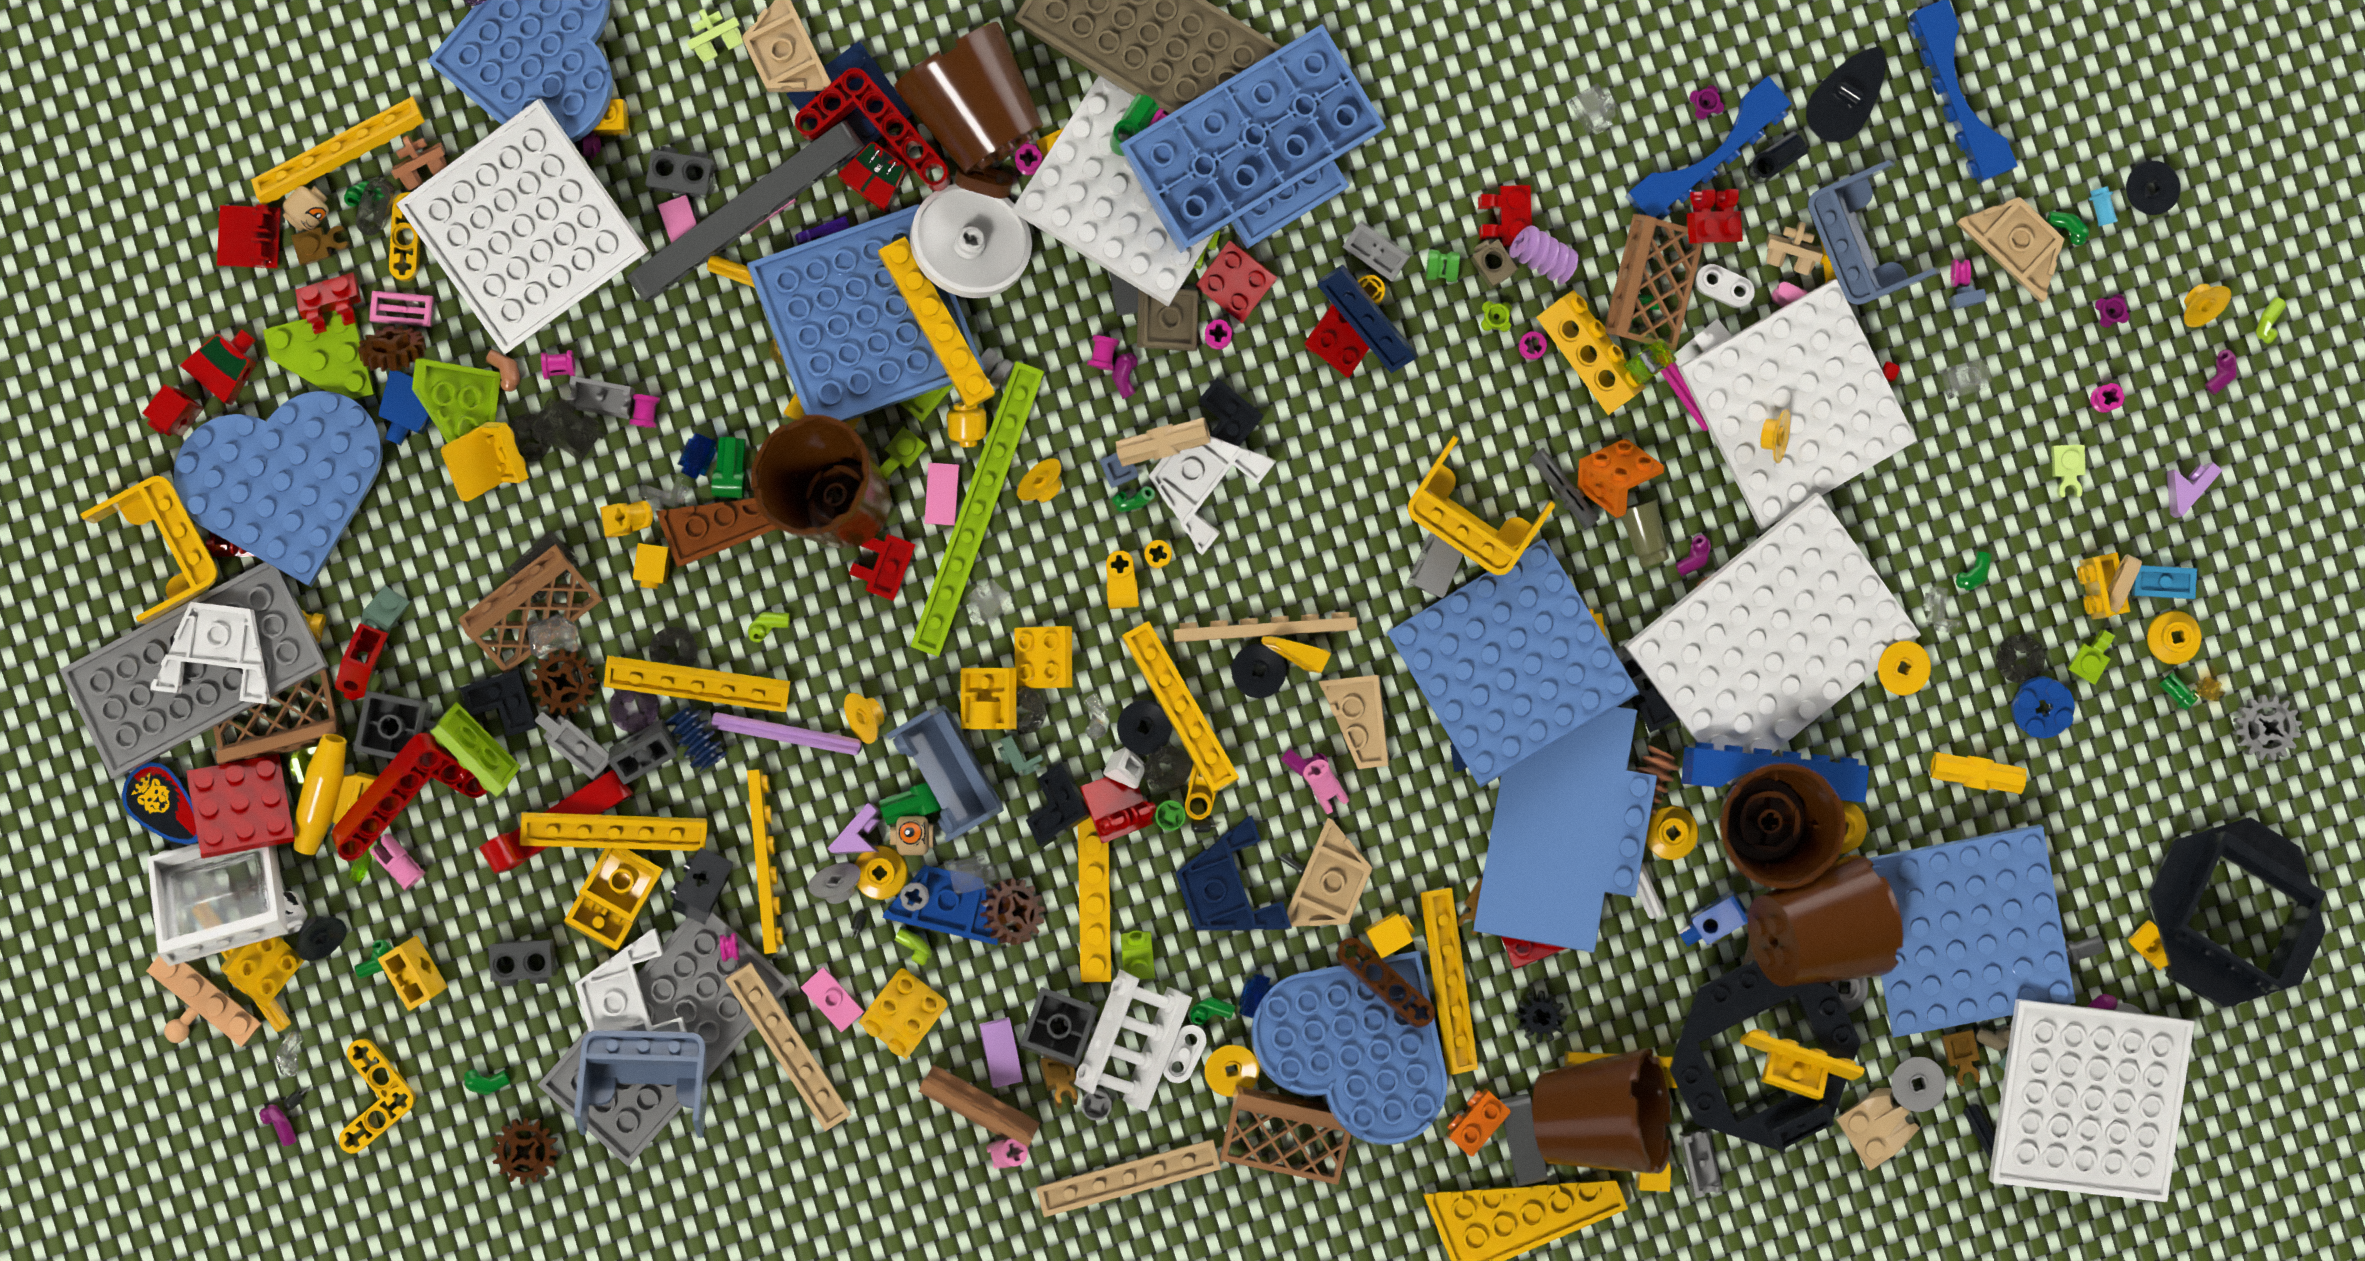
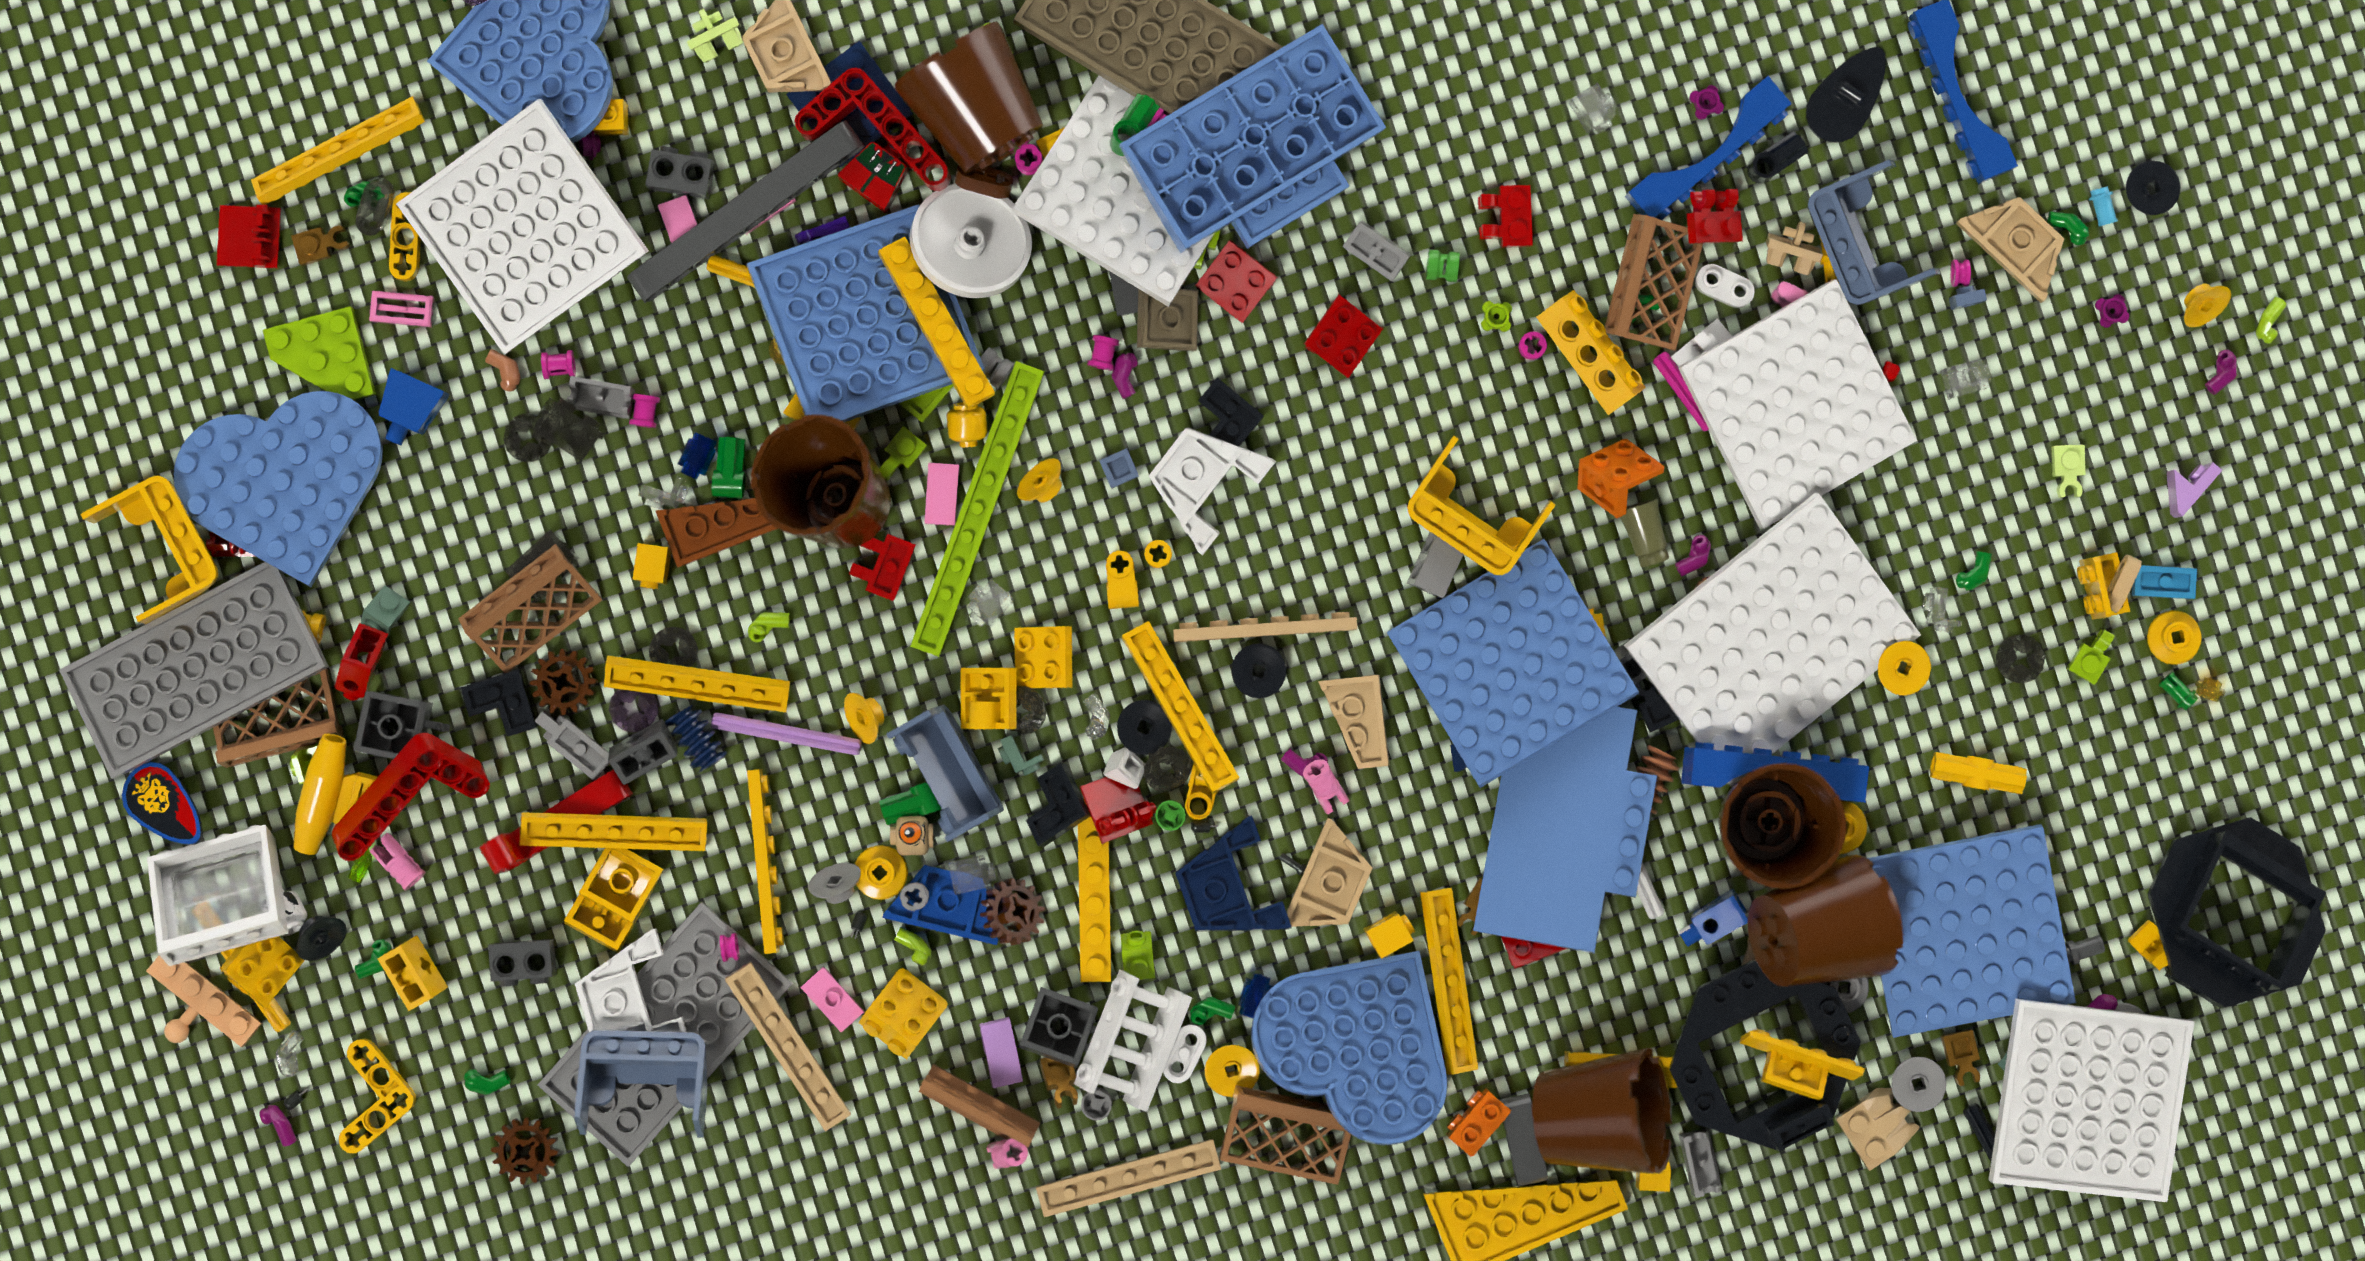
red brick [142,384,204,437] -> none
white wing [150,602,270,704] -> none
red torso [180,329,256,406] -> none
red plate [186,754,295,859] -> none
tan head [283,186,329,231] -> none
red plate [295,272,361,335] -> none
reddish brown gear [358,326,427,372] -> none
nougat hips [391,135,448,190] -> none
lime plate [412,359,501,443] -> none
lime plate [431,702,521,797] -> none
yellow bracket [441,422,529,501] -> none
clear bracket [527,615,579,657] -> none
yellow piece [600,501,653,538] -> none
black brick [670,847,734,925] -> none
lavender slope [827,803,882,854] -> none
green arm [1112,486,1155,513] -> none
tan piece [1115,417,1211,467] -> none
dark pink bush [1205,319,1232,350] -> none
yellow slope [1261,636,1331,673] -> none
dark blue plate [1317,264,1417,374] -> none
reddish brown beam [1336,937,1435,1028] -> none
yellow wheel [1357,275,1385,305] -> none
dark tan brick [1470,239,1518,289] -> none
lavender piece [1509,225,1578,285] -> none
black gear [1514,990,1567,1043] -> none
dark grey pin [1528,447,1600,530] -> none
clear neon green leg [1623,338,1677,385] -> none
yellow piece [1646,805,1699,860] -> none
yellow piece [1761,409,1791,464] -> none
dark tan arm [1974,1024,2012,1051] -> none
blue plate [2011,676,2075,738] -> none
dark pink bush [2090,383,2125,413] -> none
light grey gear [2232,695,2302,761] -> none

